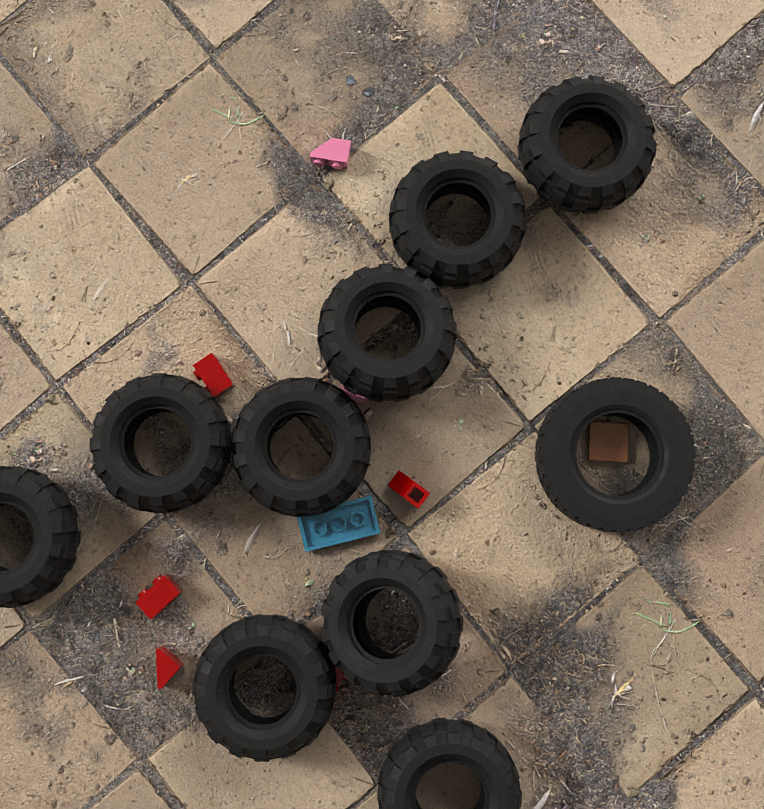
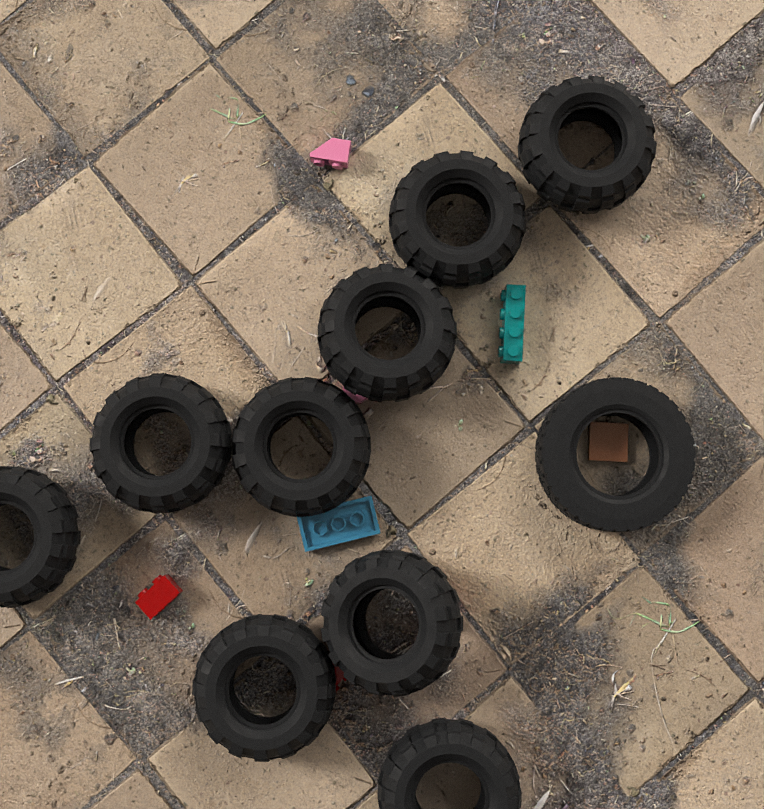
red slope [156,646,184,689] -> none
red brick [193,353,235,399] -> none
red slope [387,470,430,509] -> none
none -> teal brick [498,284,526,364]

